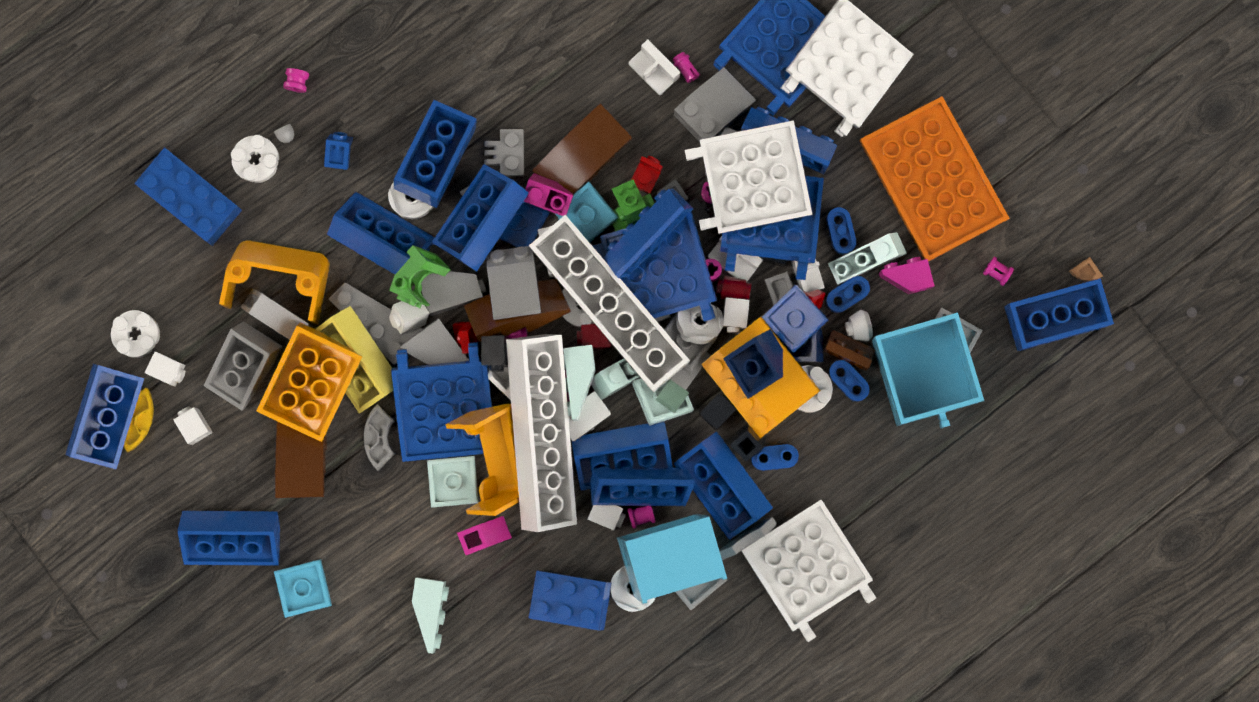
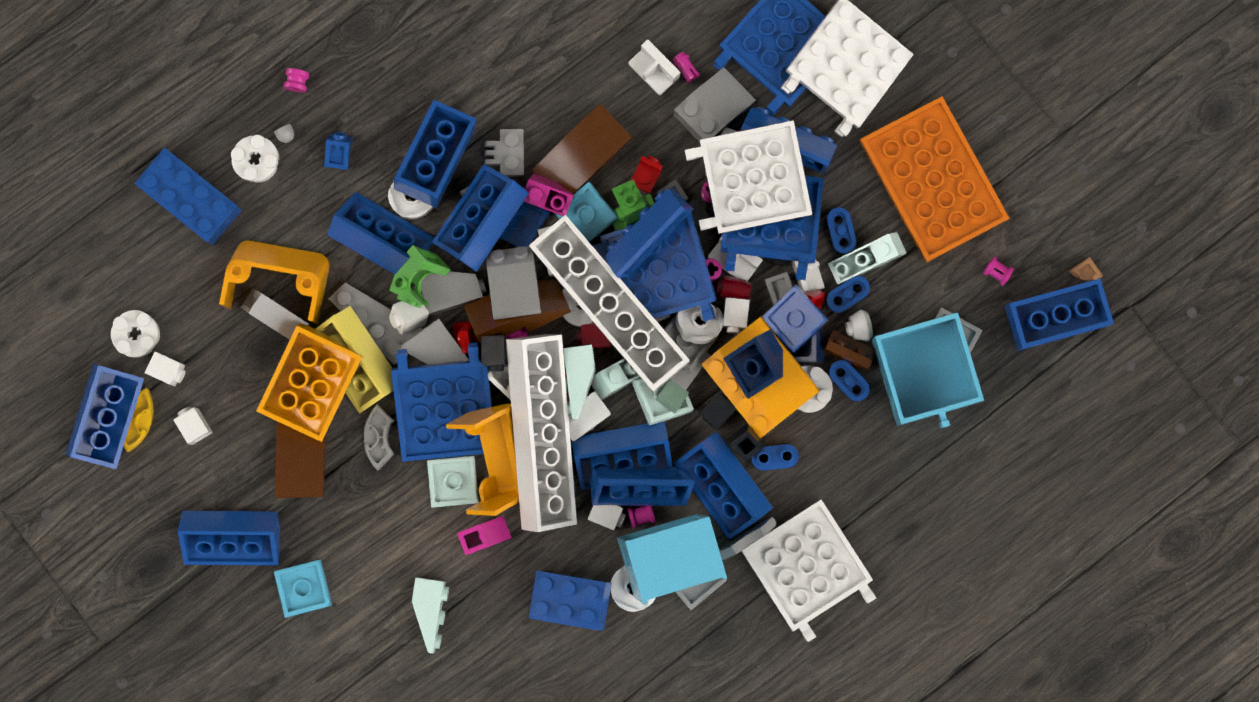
light grey slope [204,322,282,411] -> none
dark pink slope [879,257,934,294] -> none

